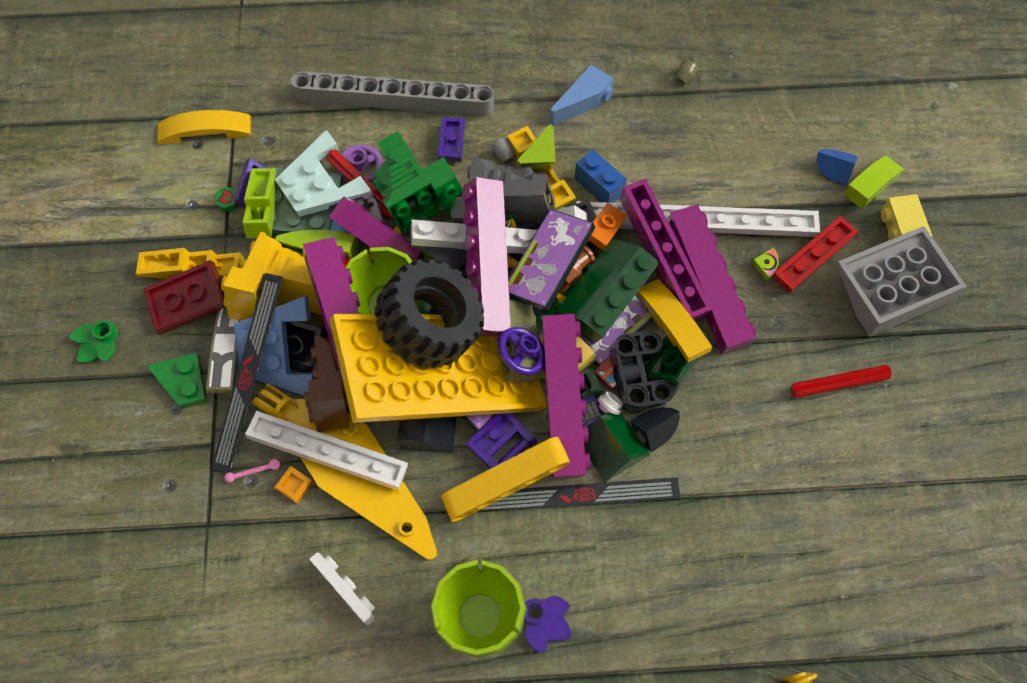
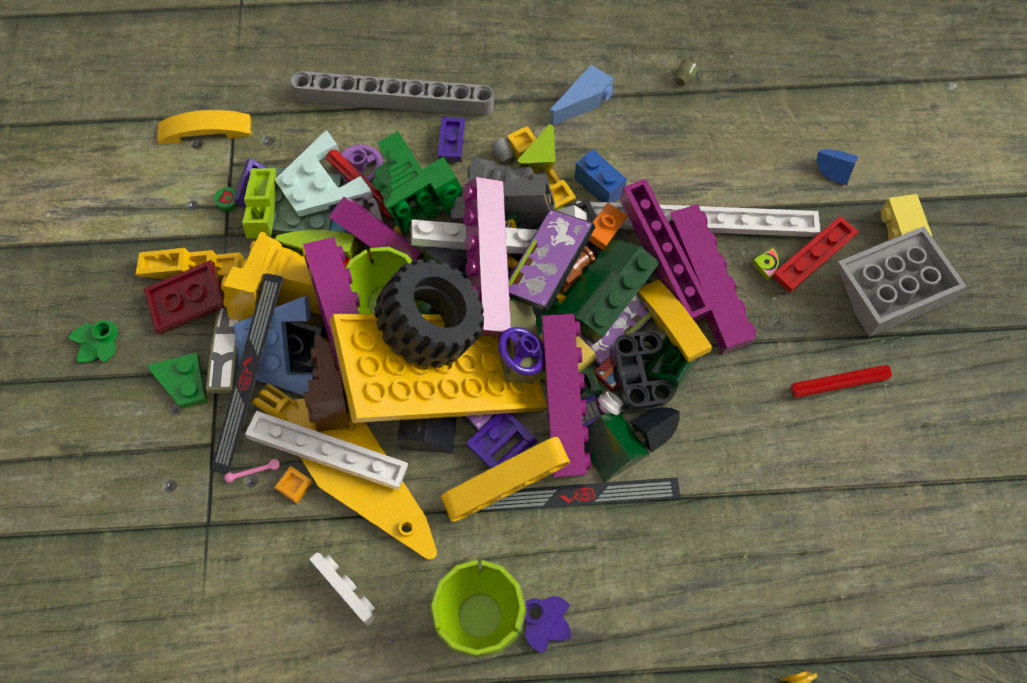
lime slope [844,155,904,209] -> none

